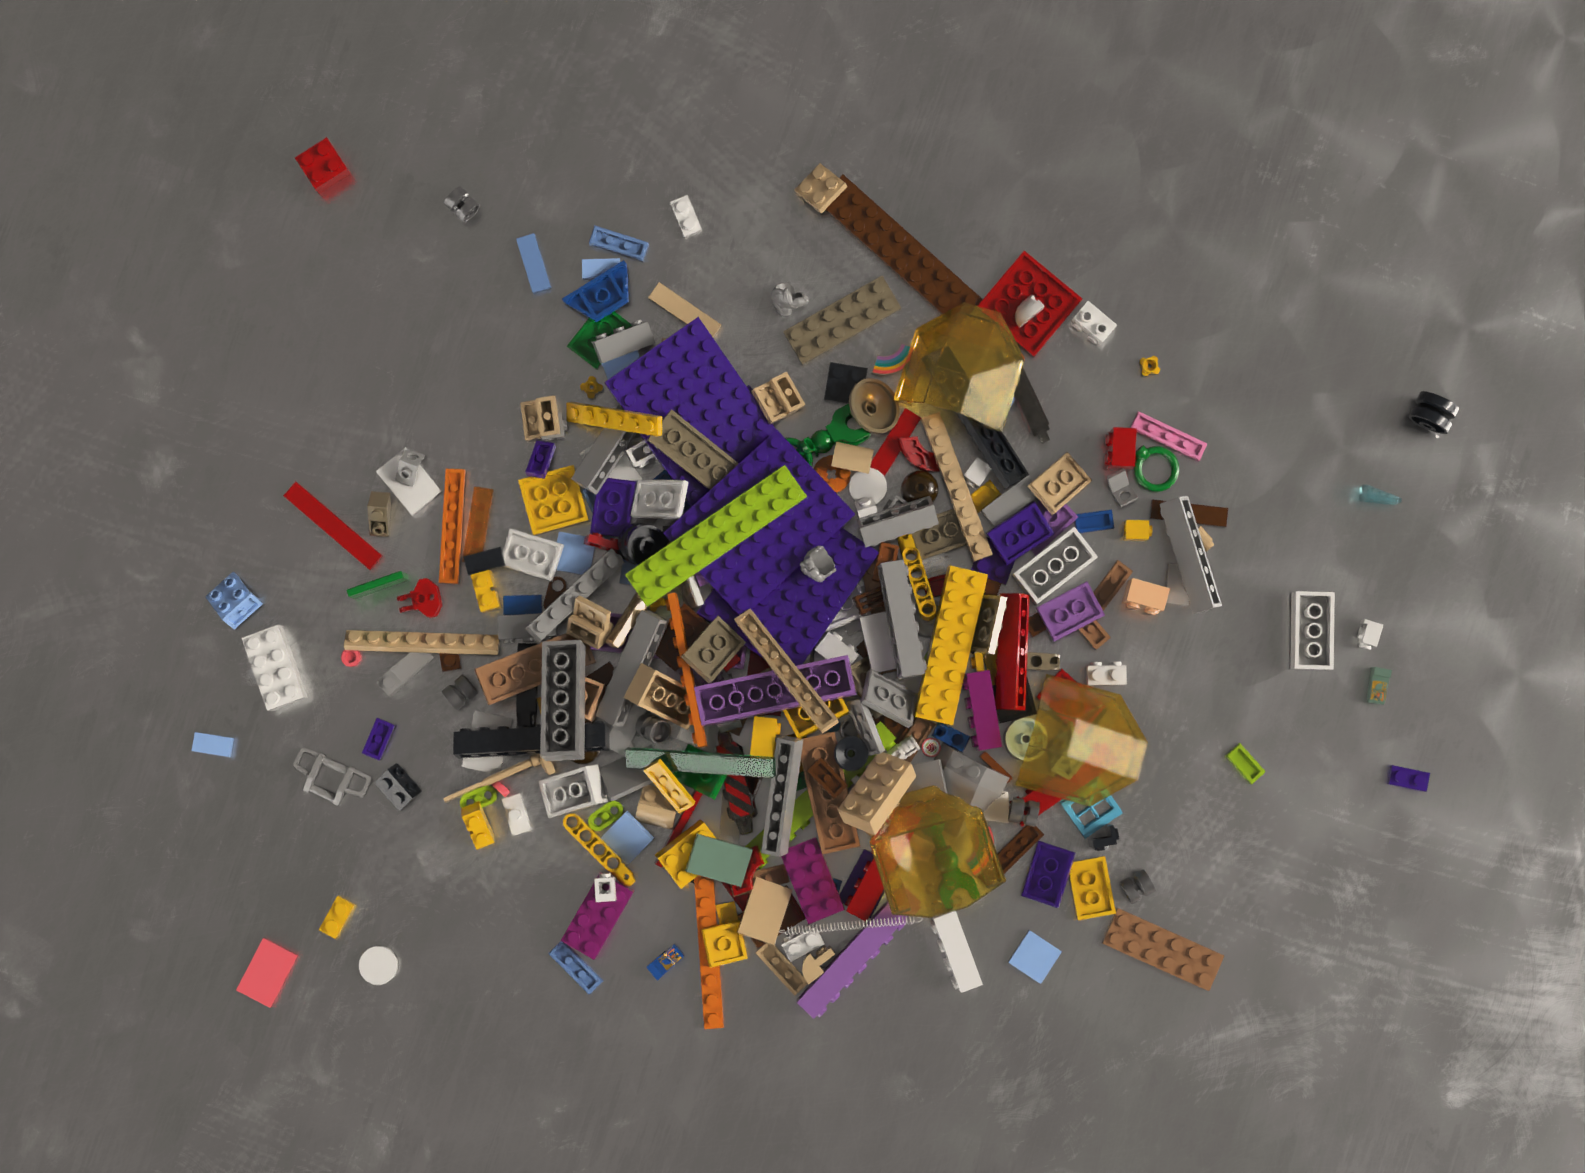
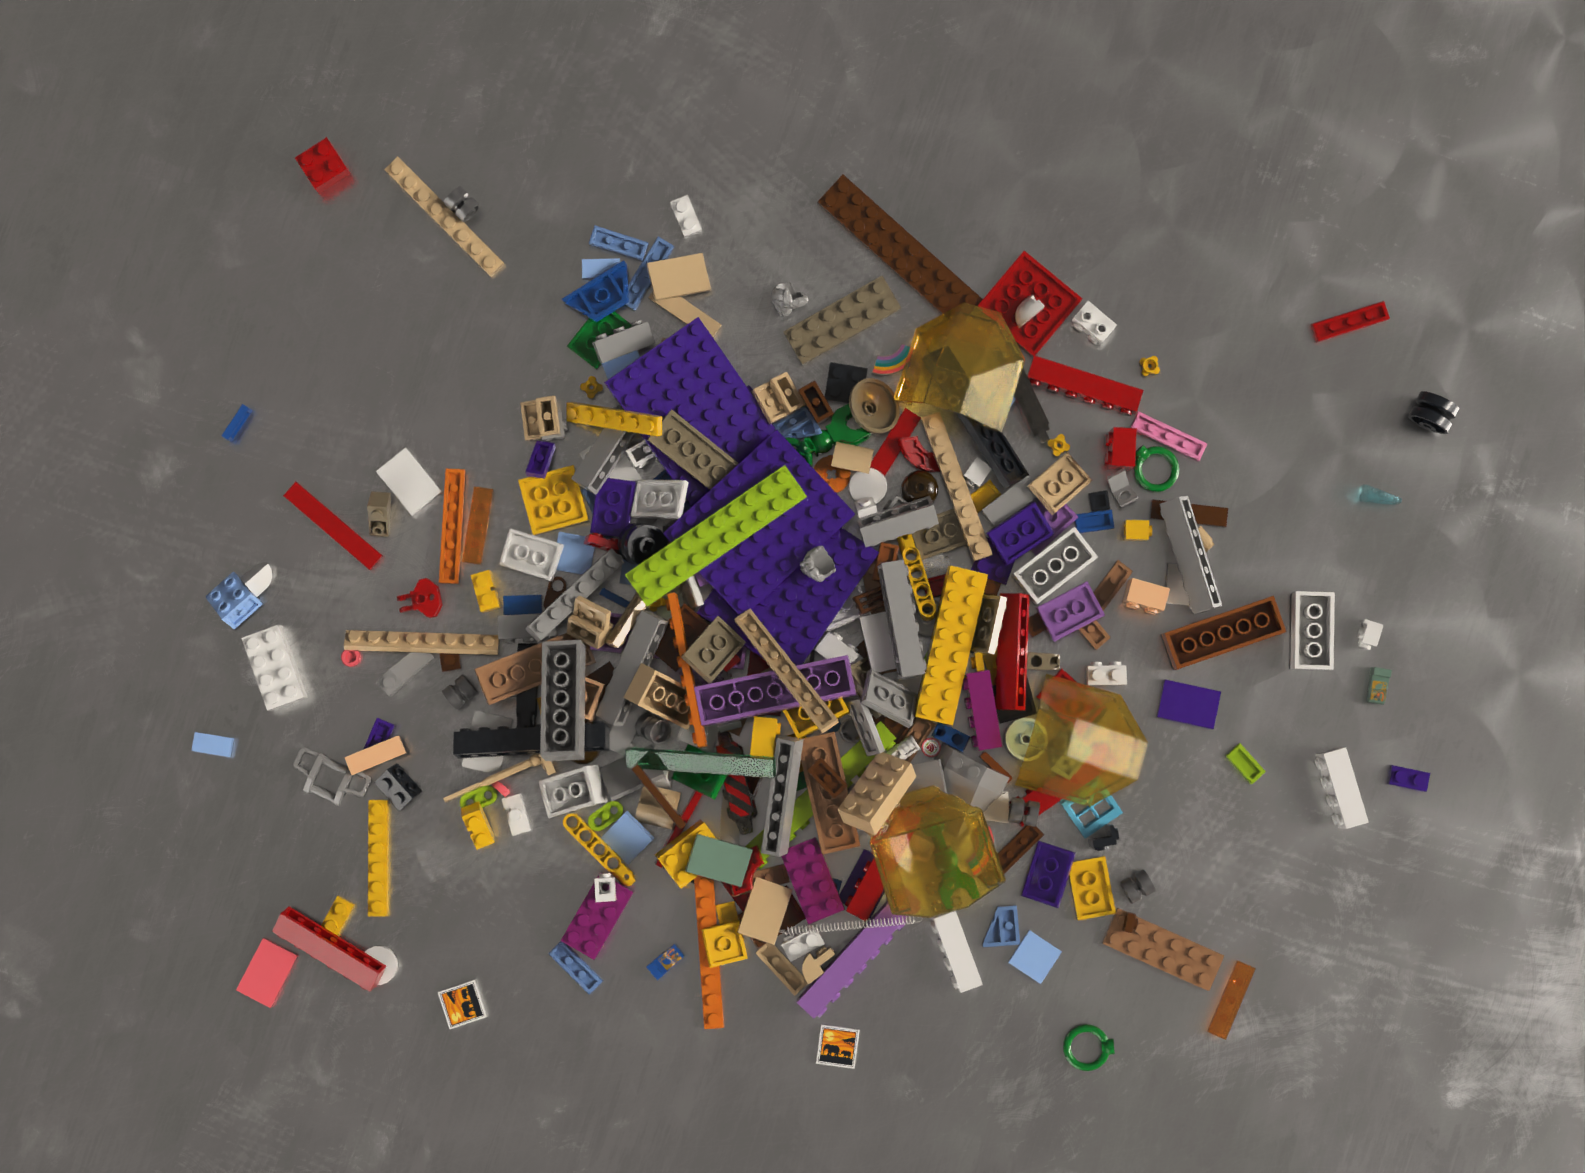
green tile [346,571,409,599] -> none
light grey bracket [395,448,425,487] -> none
black tile [463,547,506,576] -> none
medium blue tile [516,233,551,294] -> none
yellow plate [644,759,696,814] -> none
tan plate [794,163,847,214] -> none
black piece [834,736,869,771] -> none
none -> blue tile [221,404,252,442]
none -> white brick [240,563,272,597]
none -> brick [272,906,387,992]
none -> light nougat tile [344,735,406,775]
none -> yellow plate [368,800,389,917]
none -> tan plate [384,156,504,277]
none -> tile [438,980,487,1029]
none -> blue tile [599,588,630,608]
none -> medium blue tile [625,236,674,311]
none -> reddish brown tile [632,763,686,829]
none -> tan tile [647,253,711,301]
none -> medium blue wing [773,406,822,439]
none -> reddish brown brick [798,380,834,425]
none -> tile [816,1024,860,1069]
none -> medium blue wing [982,905,1020,948]
none -> red brick [1026,355,1144,416]
none -> yellow plate [1048,434,1070,456]
none -> green piece [1063,1024,1115,1071]
none -> black tile [1088,490,1111,512]
none -> reddish brown plate [1122,911,1138,933]
none -> dark purple tile [1156,679,1221,729]
none -> dark orange brick [1161,596,1287,670]
none -> clear orange tile [1207,960,1256,1040]
none -> red tile [1311,301,1390,342]
none -> white brick [1315,747,1369,829]

